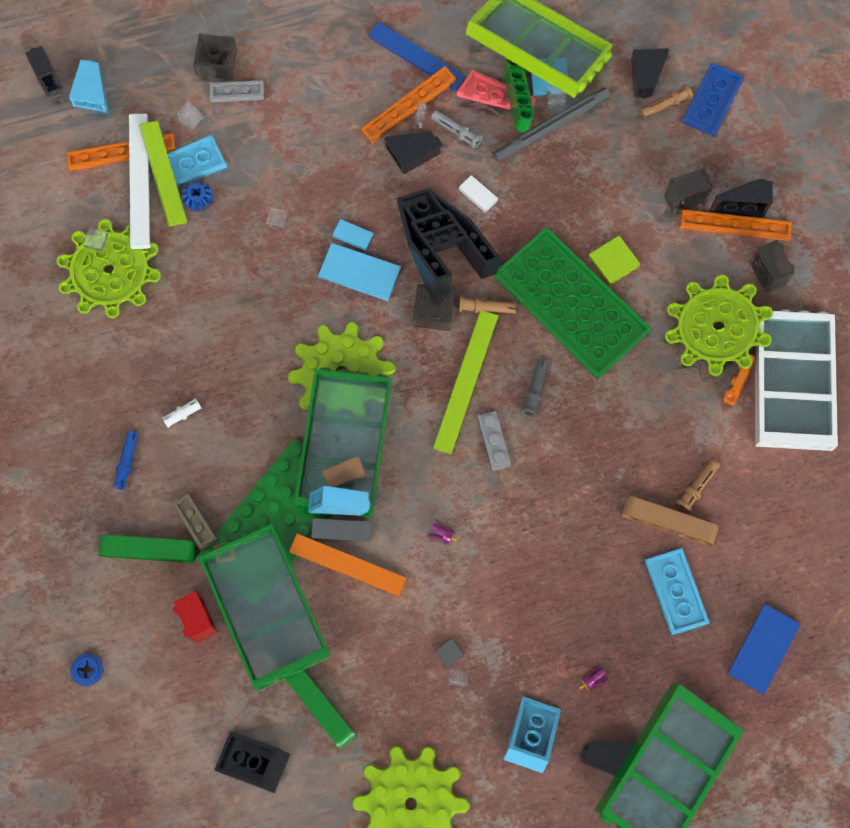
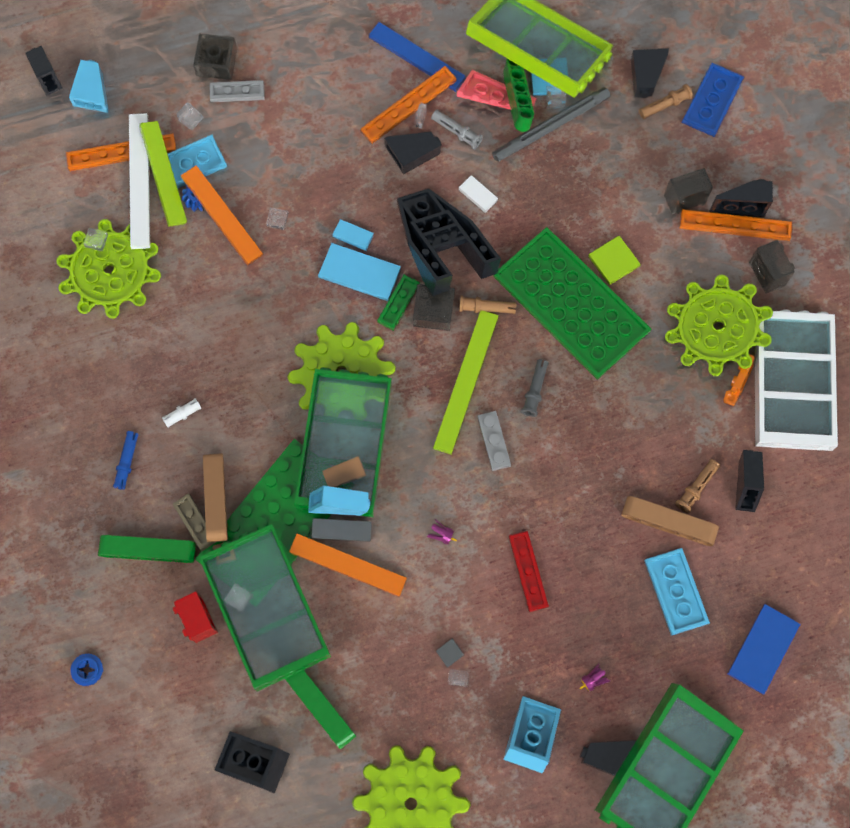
none -> orange tile [181,165,263,266]
none -> medium nougat beam [203,453,228,542]
none -> clear plate [224,583,253,612]
none -> green tile [377,274,420,331]
none -> red tile [508,531,549,612]
none -> black slope [735,450,764,512]

